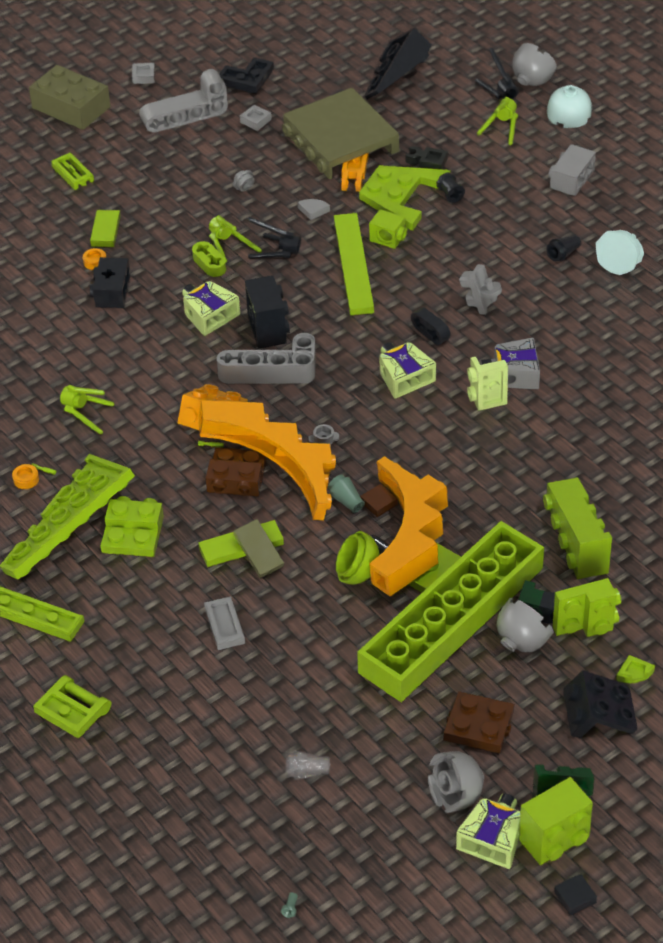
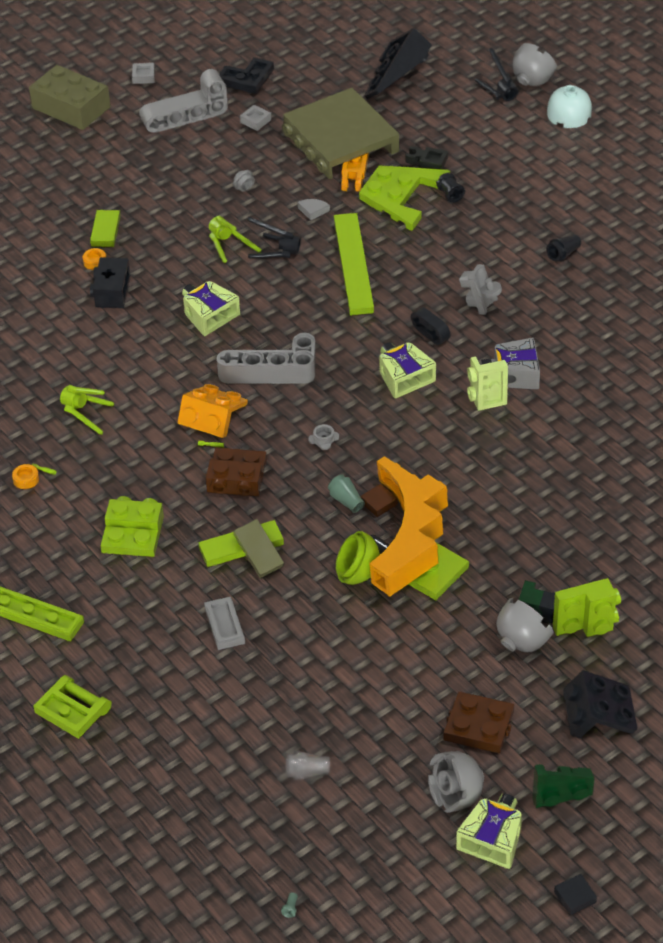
lime wing [0,454,135,580] -> none
lime tile [51,152,94,190] -> none
lime beam [192,241,226,277] -> none
light orange arch [198,400,336,520] -> none
black brick [245,275,290,349] -> none
lime brick [357,521,544,702] -> none
lime brick [369,209,407,249] -> none
lime plant [477,97,518,146] -> none
lime brick [519,777,593,866] -> none
lime wedge [543,477,612,579] -> none
light grey brick [548,144,596,196] -> none
light aqua hat [596,230,644,275] -> none
lime tile [616,655,655,683] -> none

